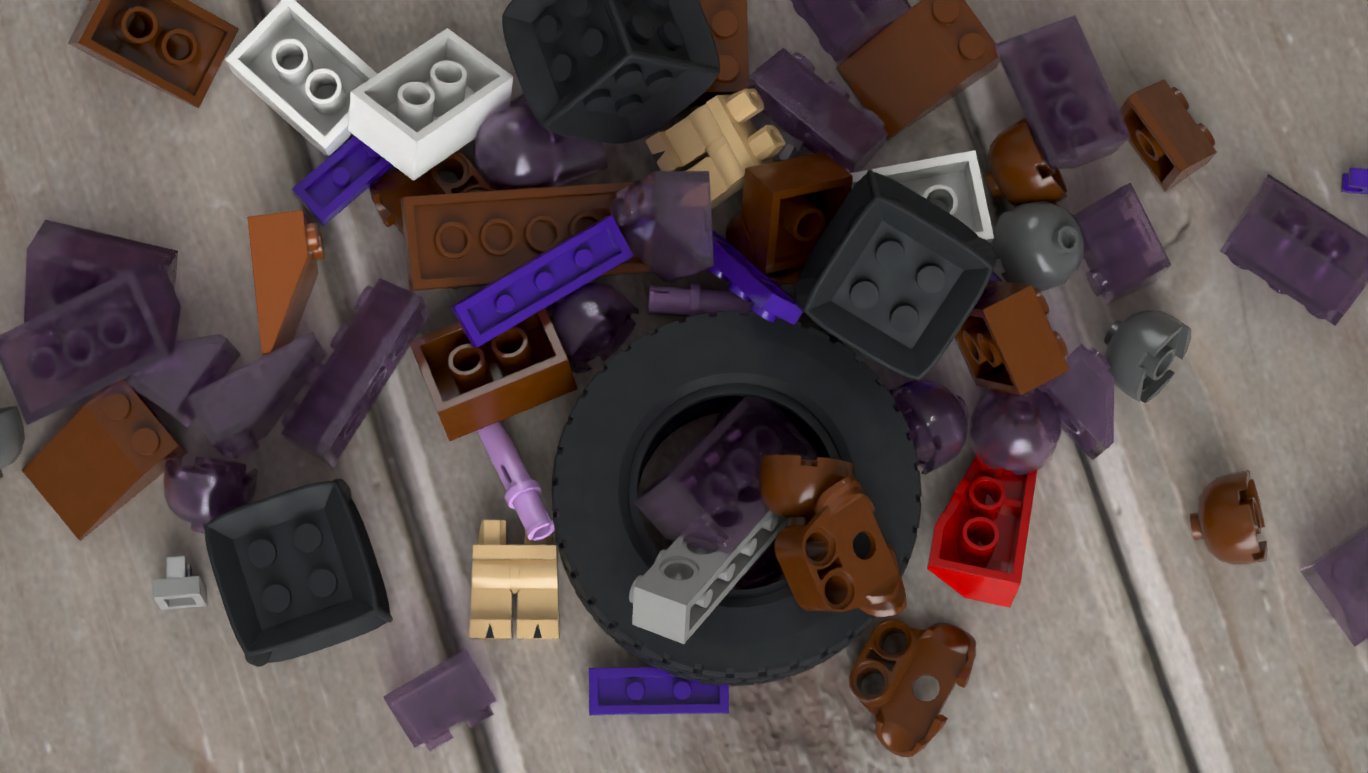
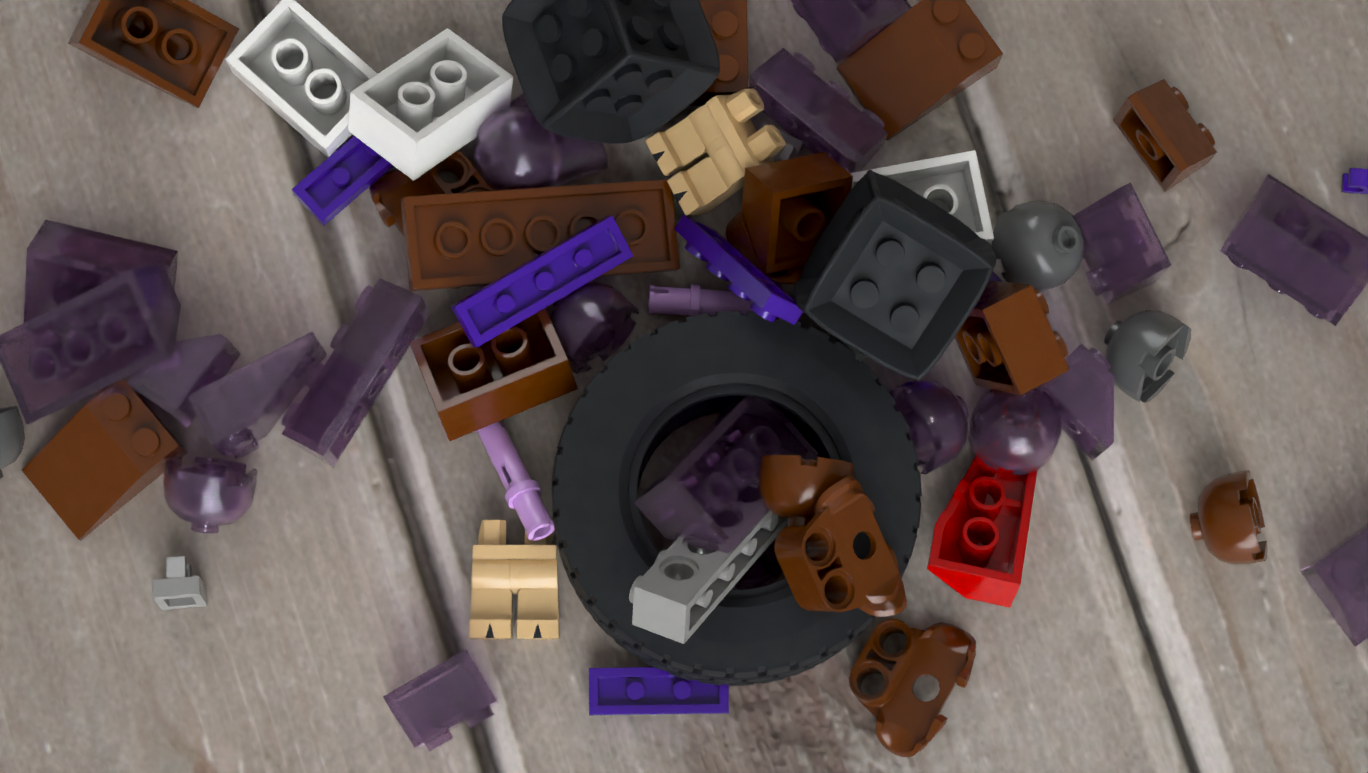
black piece [203,479,393,667] -> none
dark orange slope [247,210,325,368] -> none
clear purple slope [611,171,714,283] -> none
reddish brown cylinder [984,117,1068,206] -> none
clear purple slope [994,15,1131,170] -> none

